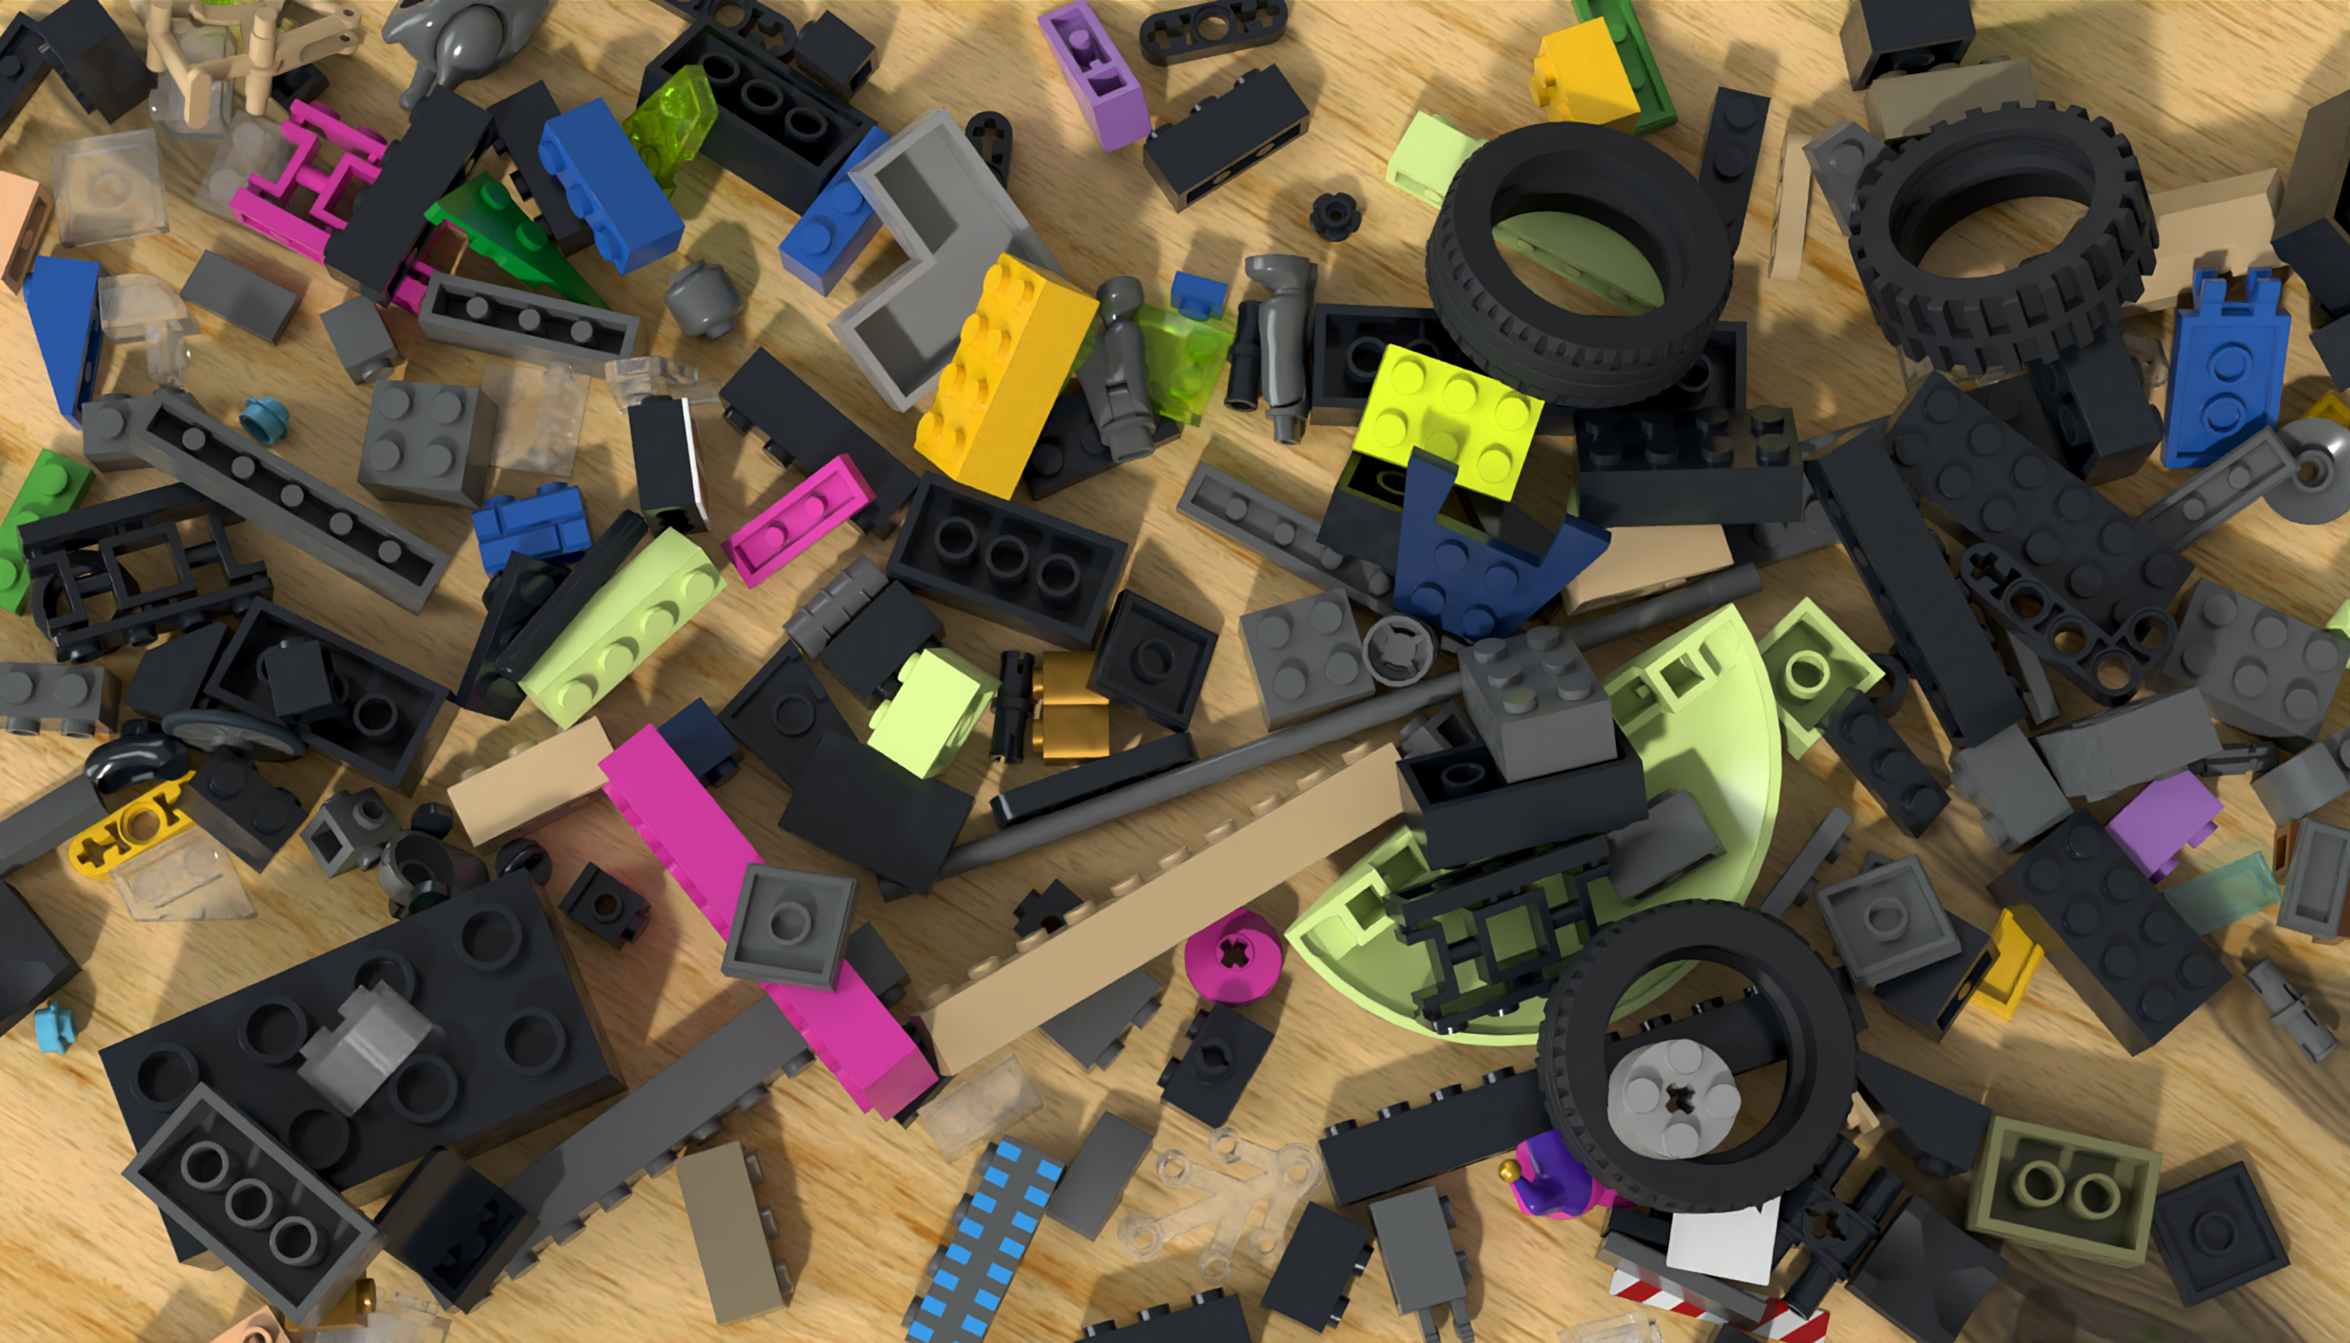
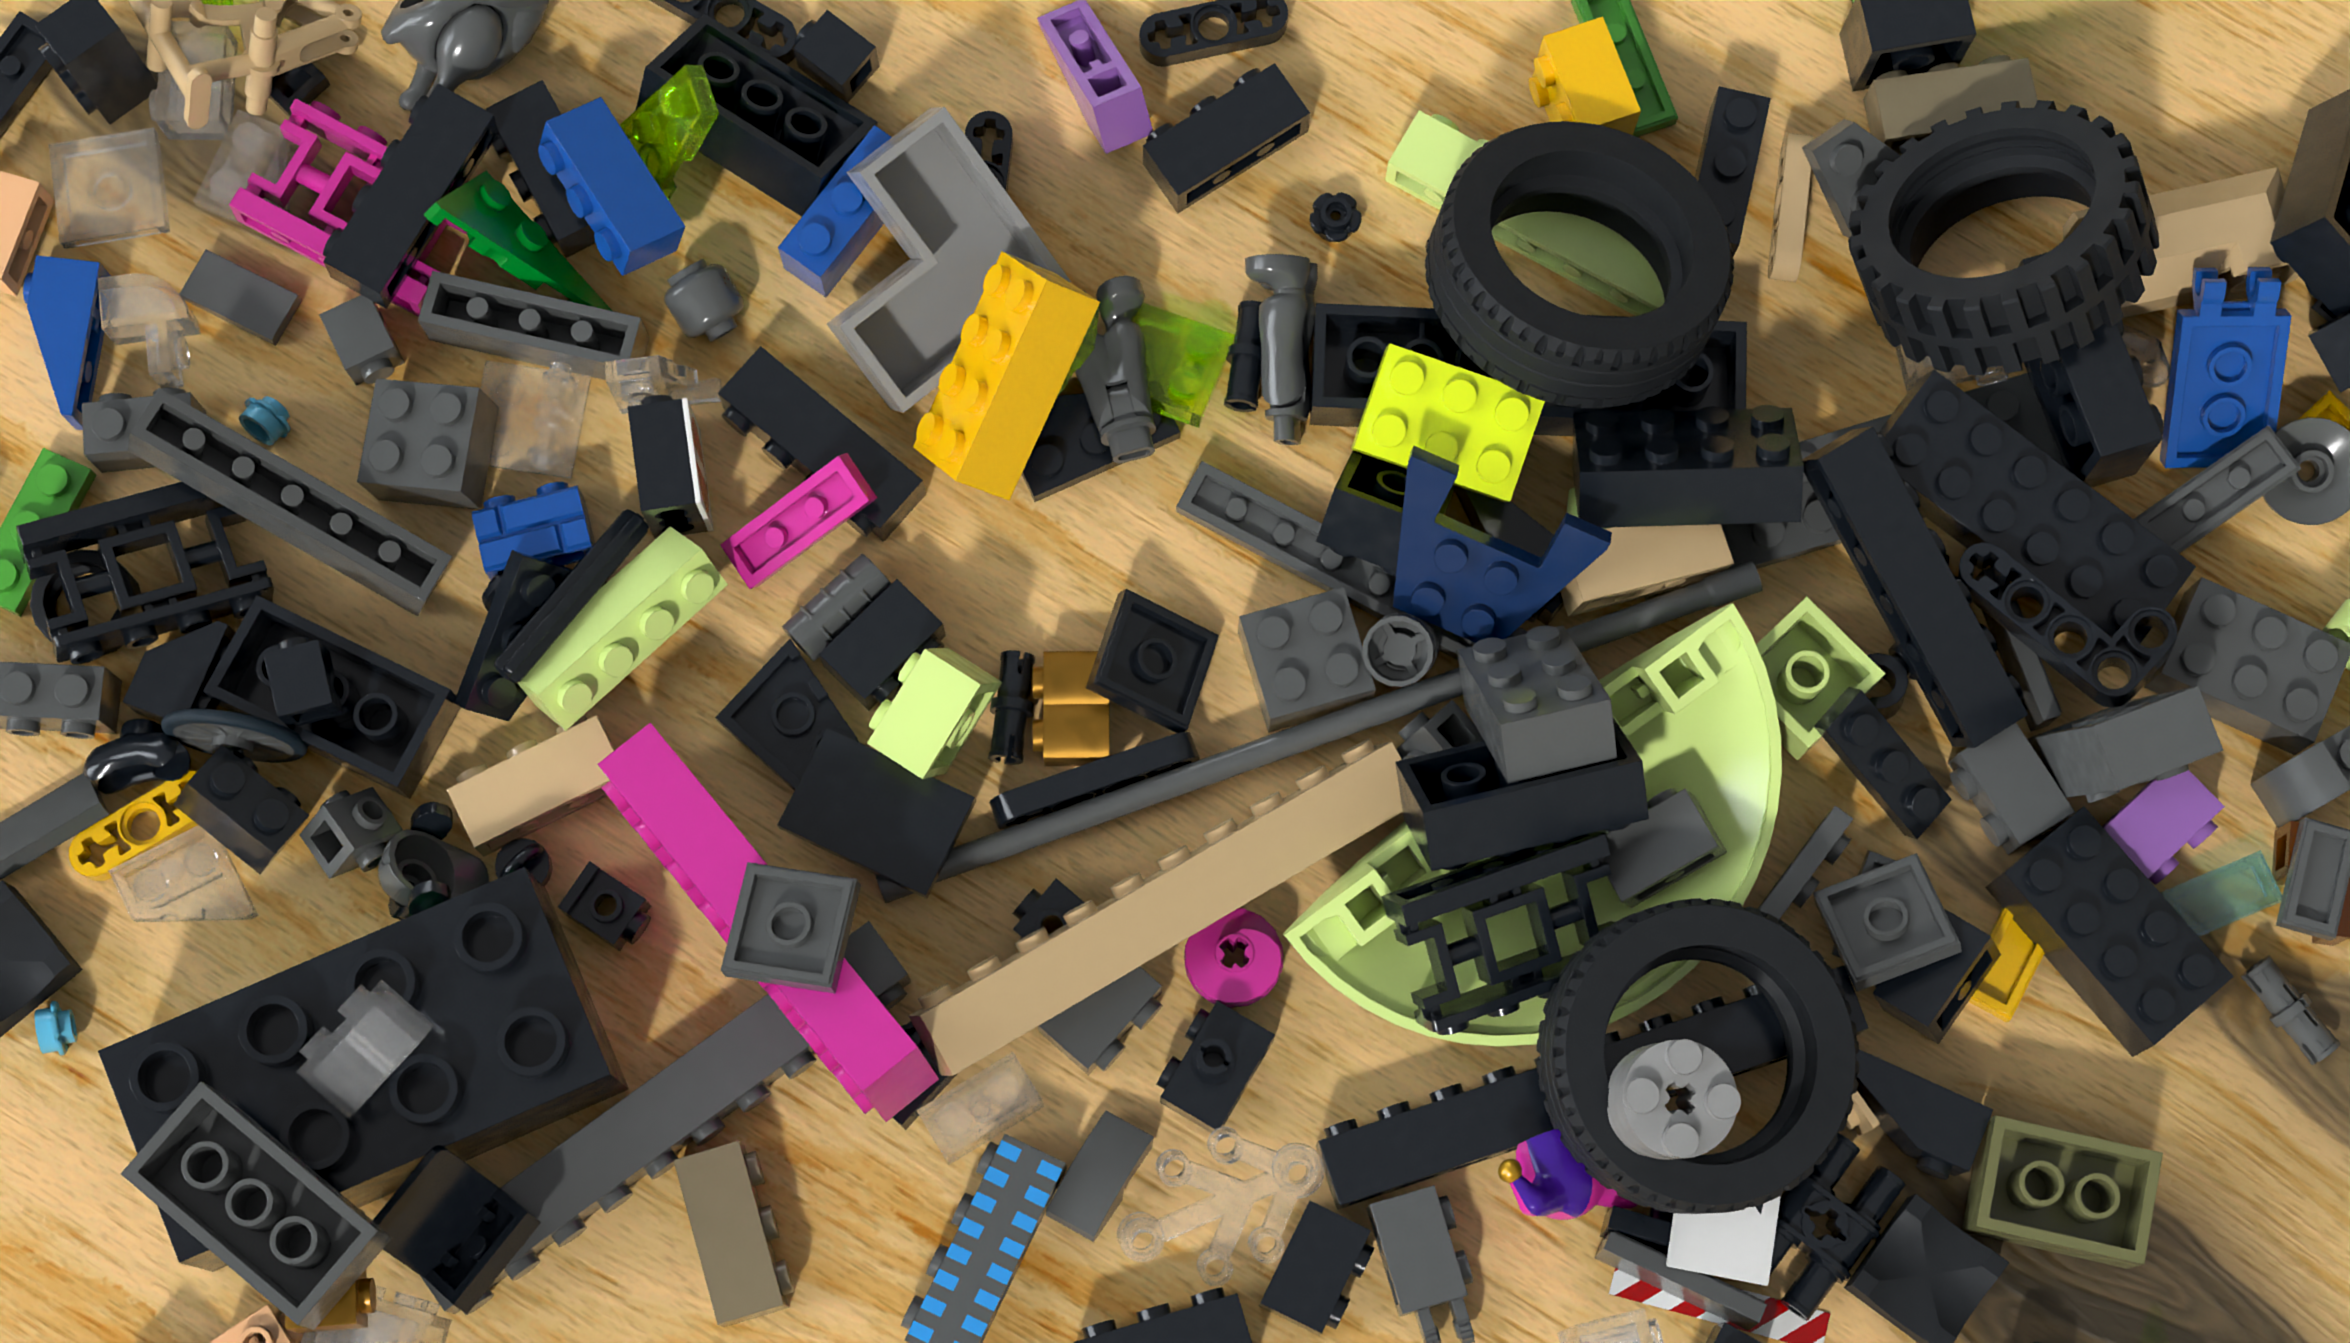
dark blue brick [656,697,745,788] -> none
black brick [885,470,1129,651] -> none
blue plate [1170,271,1228,322] -> none
black tile [2150,1160,2291,1308] -> none
dark grey axle [2187,741,2279,777] -> none

